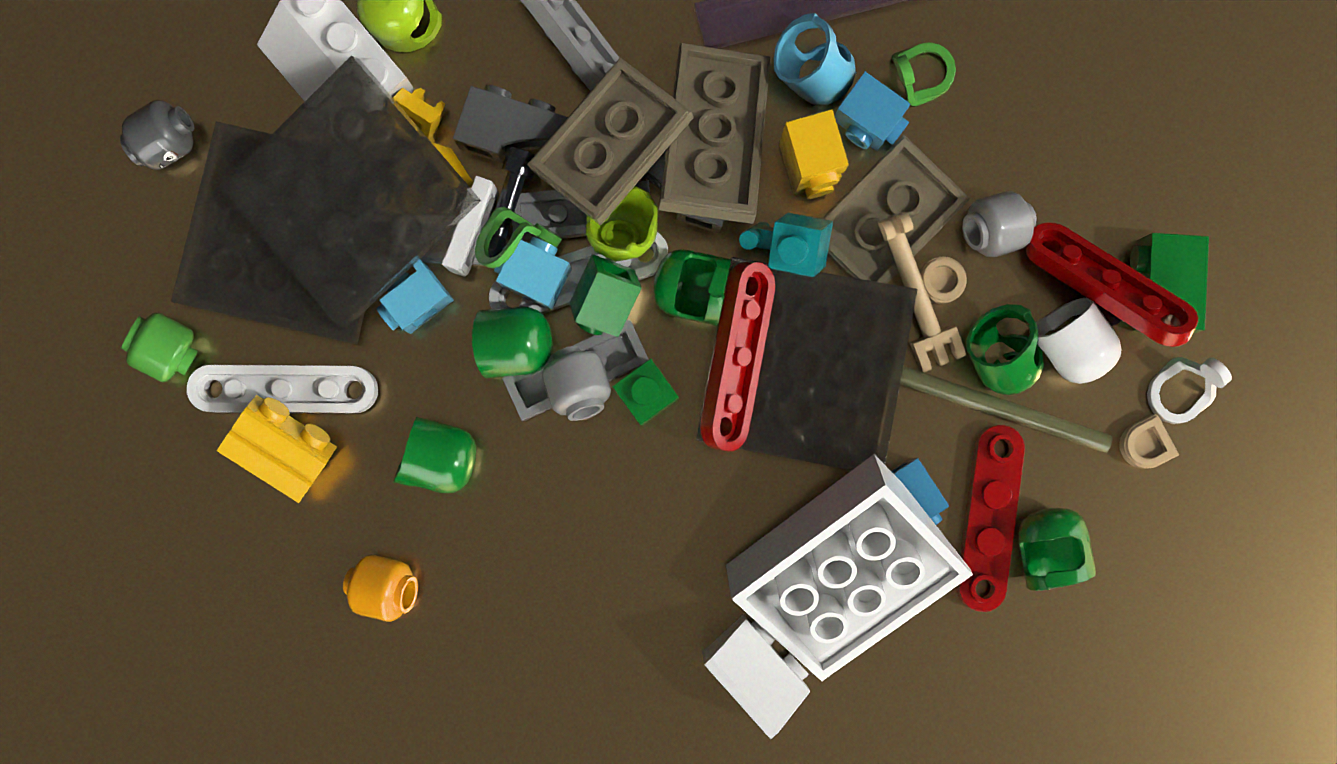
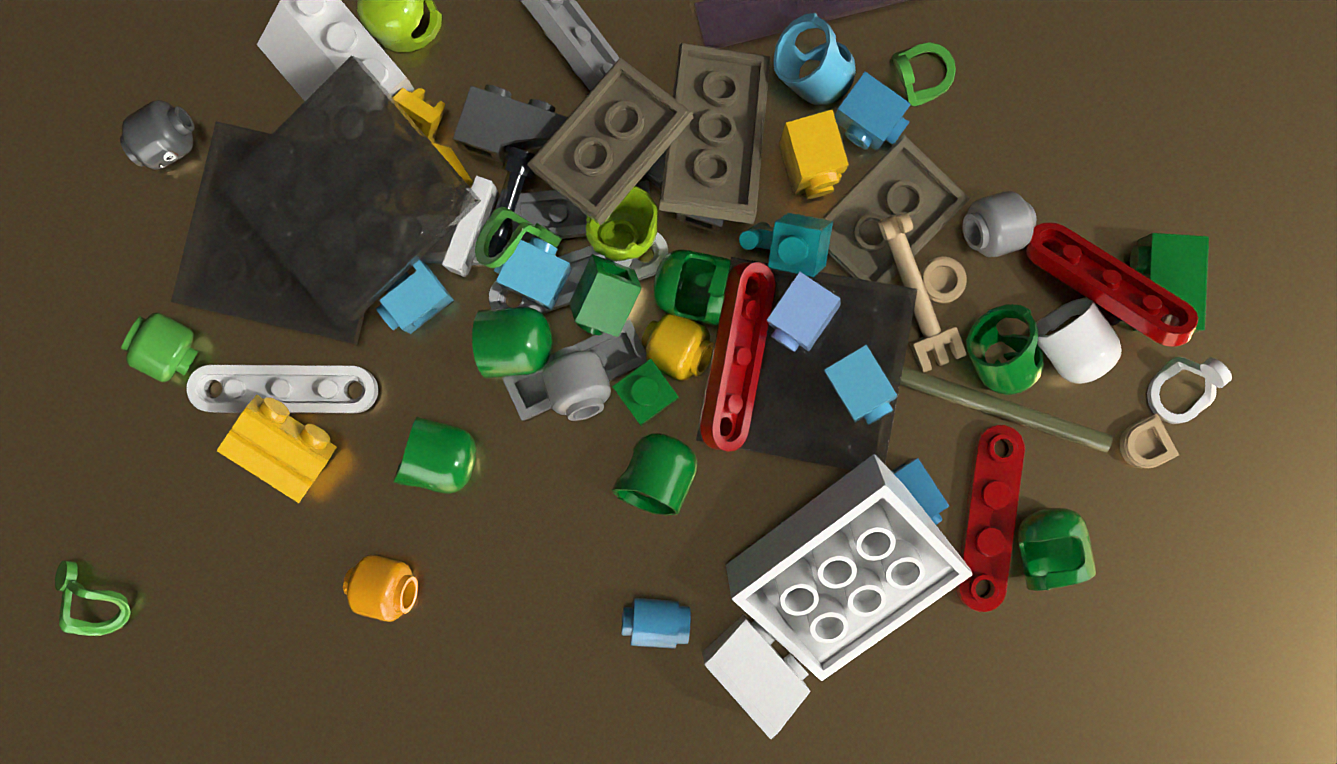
none -> bright green piece [55,560,131,636]
none -> green helmet [612,433,698,516]
none -> dark azure brick [621,598,691,649]
none -> yellow head [642,314,715,381]
none -> light blue brick [767,272,841,352]
none -> medium azure brick [824,345,897,425]

